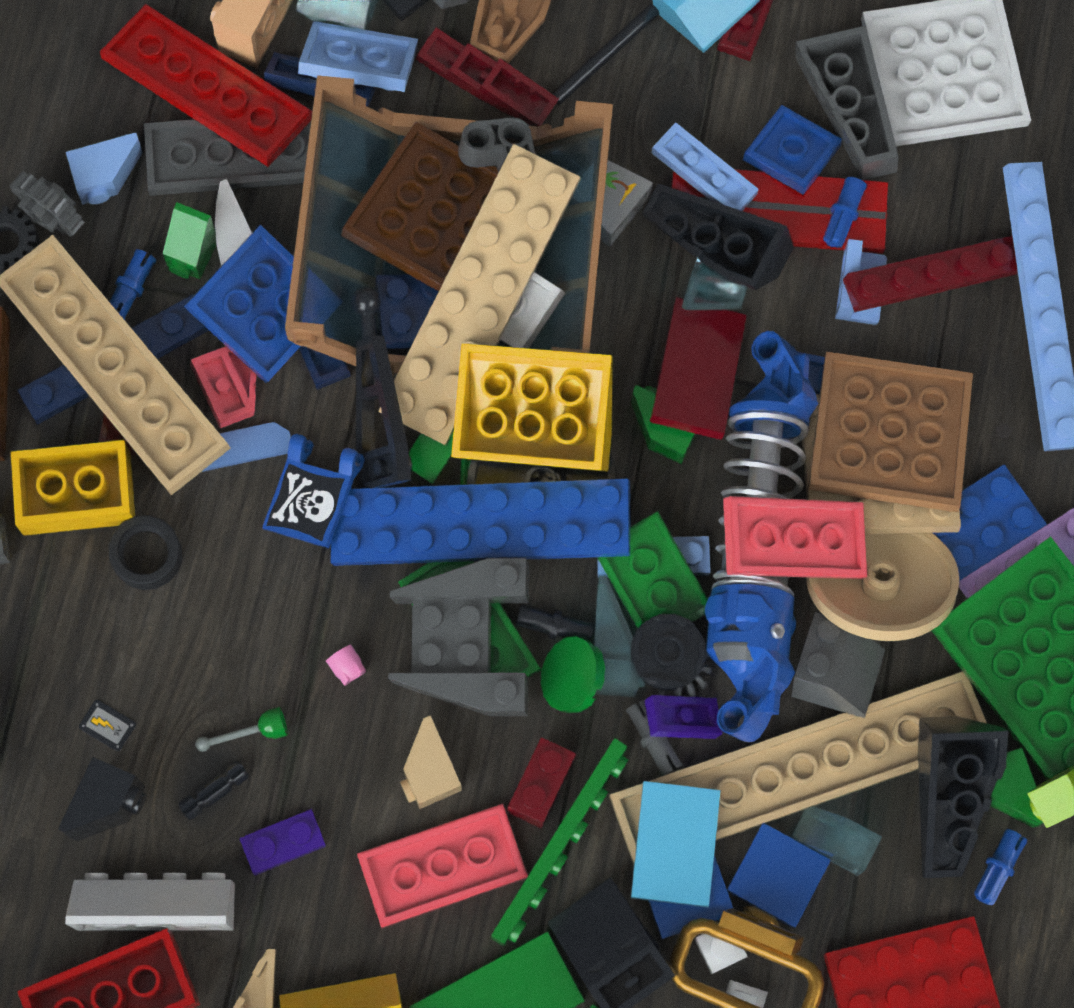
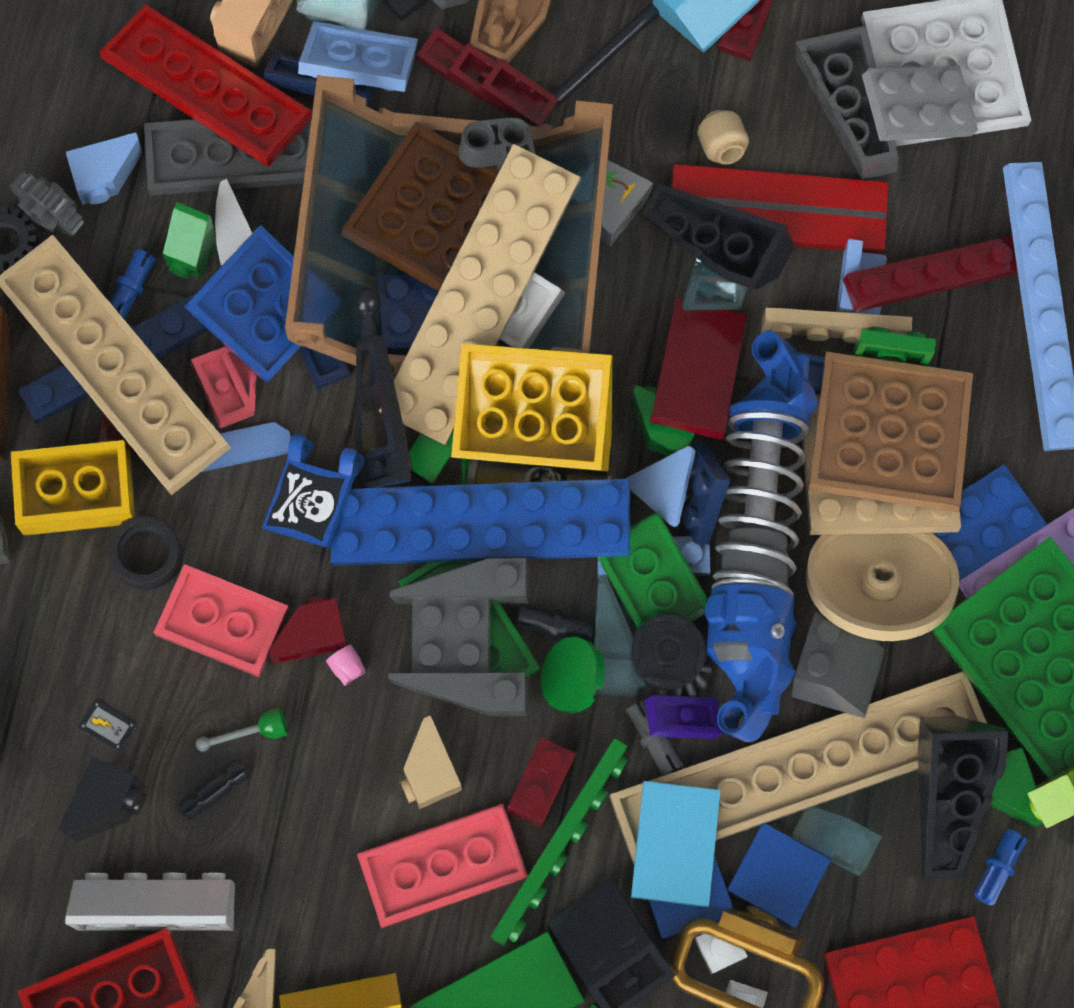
dark purple plate [239,809,326,876] -> none
light blue plate [652,122,759,211] -> none
coral tile [723,496,867,579] -> none
blue tile [743,105,842,195] -> none
blue axle [823,177,867,248] -> none
none -> coral plate [153,564,289,678]
none -> dark red slope [269,595,346,665]
none -> light blue piece [626,446,695,527]
none -> dark blue plate [683,441,730,545]
none -> tan head [697,110,749,165]
none -> tan plate [761,307,912,344]
none -> green plate [851,327,936,366]
none -> light grey plate [862,65,978,141]

